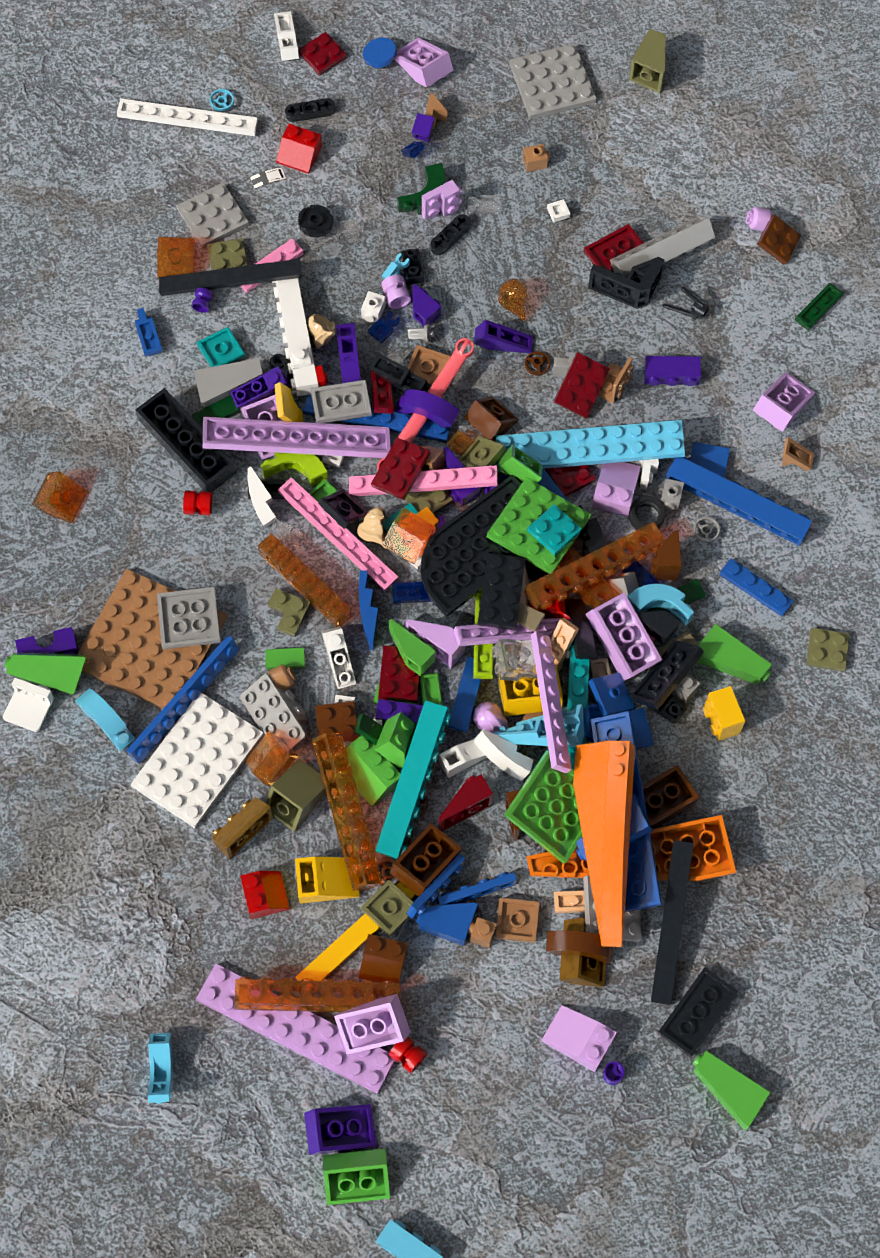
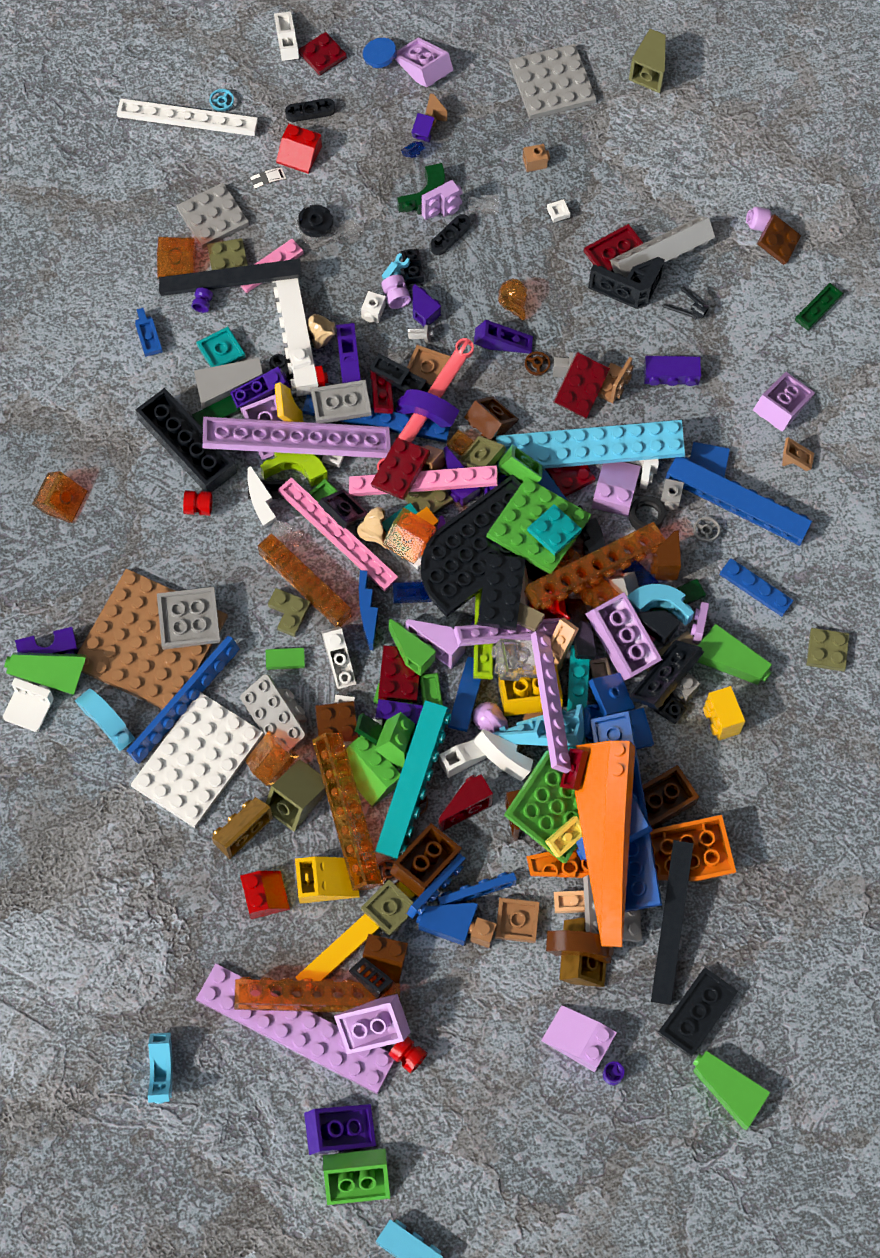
medium nougat head [268,664,296,690] -> none
clear blue plate [368,312,400,344] -> none
none -> black slope [349,957,393,999]
none -> light yellow plate [545,816,582,857]
none -> dark red plate [560,748,589,791]
none -> lavender plate [691,602,709,644]

